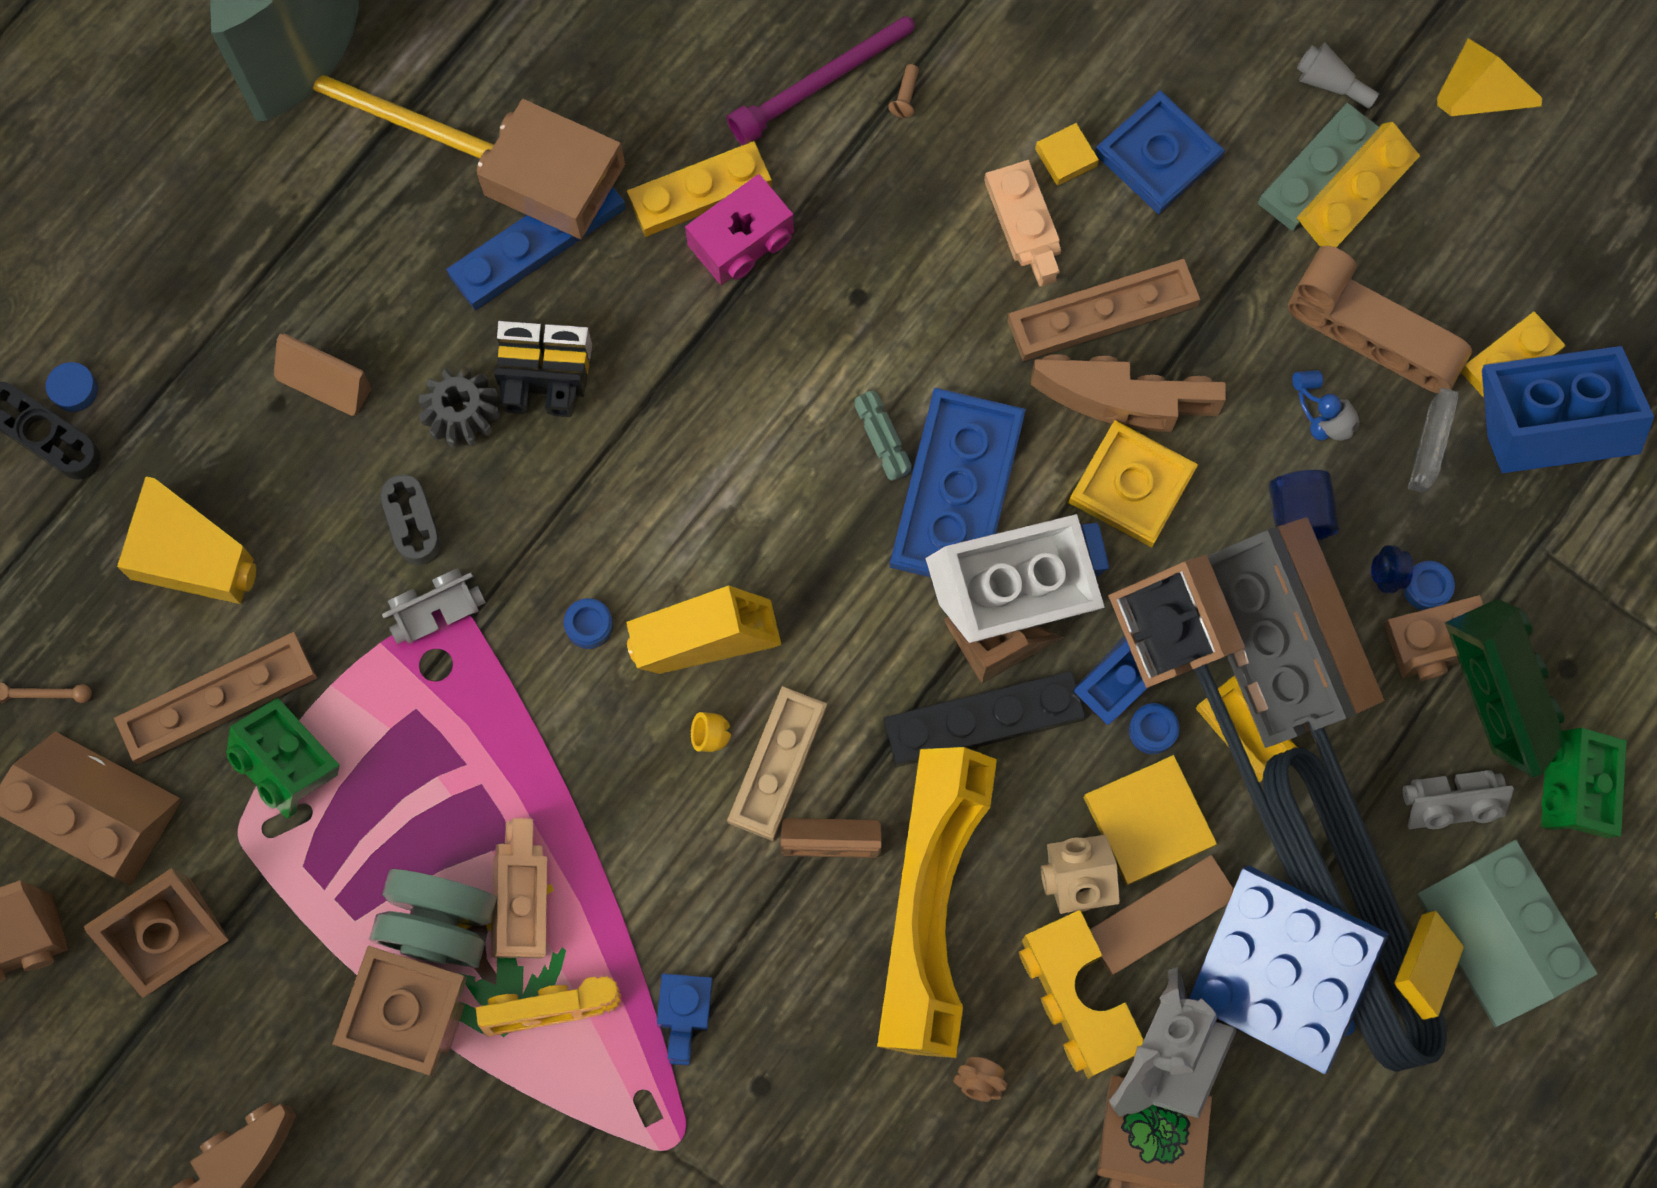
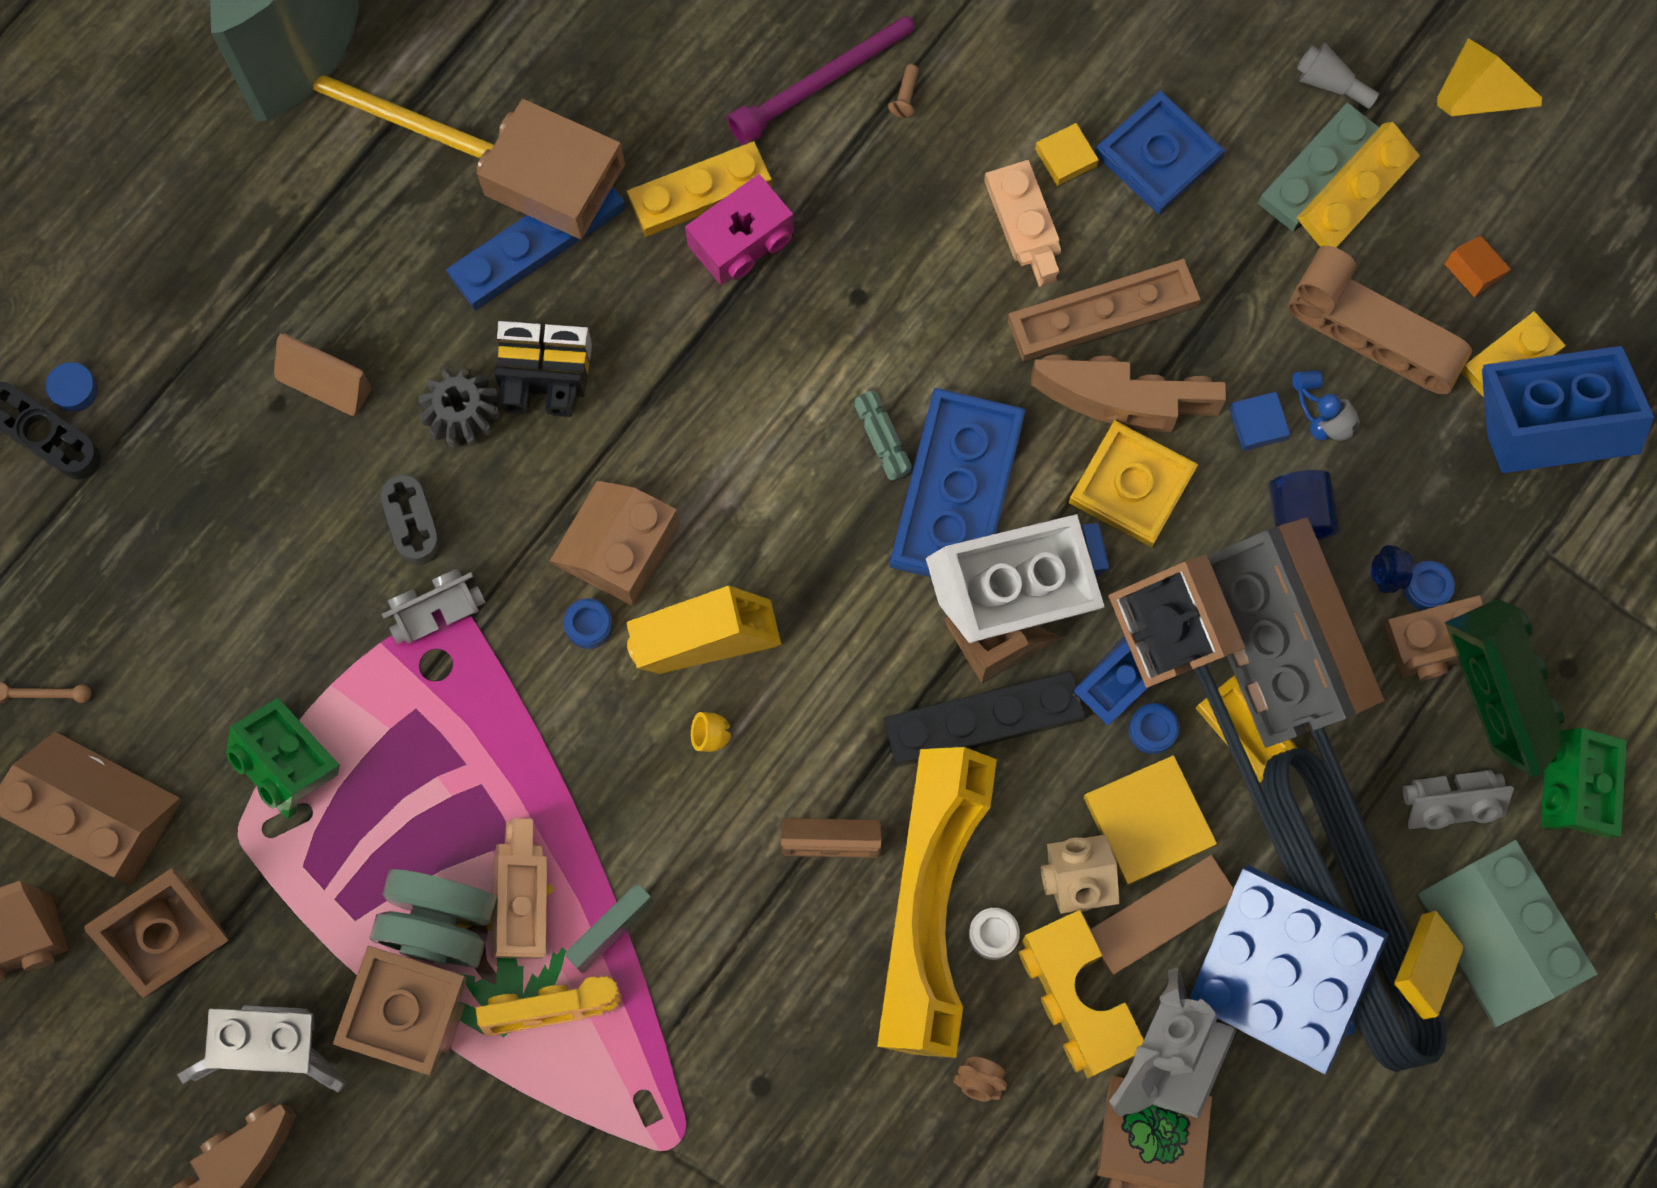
medium nougat plate [114,632,317,765] -> none
yellow slope [117,477,256,604] -> none
blue plate [657,974,713,1066] -> none
tan tile [727,686,827,841] -> none
clear tile [1408,387,1459,493] -> none
none -> piece [177,1005,348,1092]
none -> medium nougat slope [550,481,680,607]
none -> sand green tile [565,884,654,974]
none -> white tile [969,908,1020,960]
none -> blue tile [1229,392,1291,451]
none -> orange slope [1444,235,1511,298]

